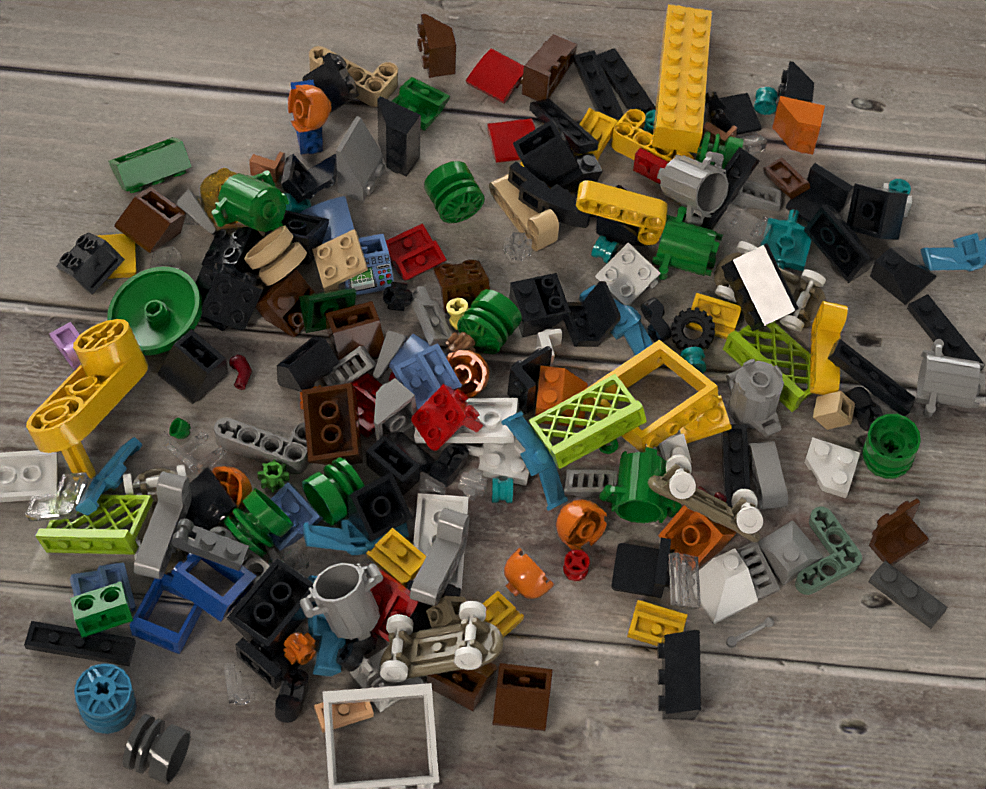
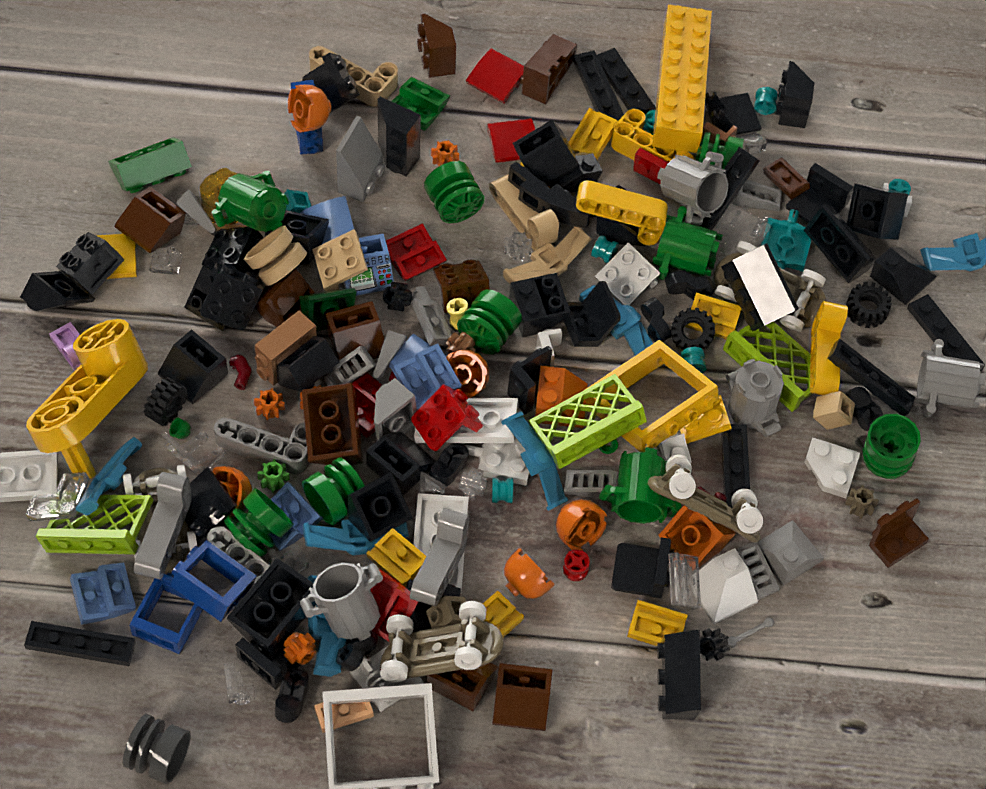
green brick [70,582,133,637] -> none
dark azure wheel [74,663,137,734] -> none
green dish [107,267,203,355] -> none
dark grey plate [171,519,249,571] -> none
nougat bracket [249,152,285,183] -> none
black bracket [281,154,337,203] -> none
black plate [529,99,599,154] -> none
light grey beam [748,441,788,510] -> none
orange slope [772,96,825,155] -> none
sand green beam [795,507,862,595] -> none
dark grey plate [868,561,948,629] -> none
none -> black slope [20,271,95,311]
none -> black tyre [144,377,188,426]
none -> orange gear [254,388,285,420]
none -> medium nougat window [255,311,317,386]
none -> orange gear [431,140,459,166]
none -> tan plate [503,226,592,284]
none -> black piece [664,270,714,300]
none -> black gear [700,628,730,661]
none -> dark tan gear [845,485,879,519]
none -> black tyre [846,282,892,328]

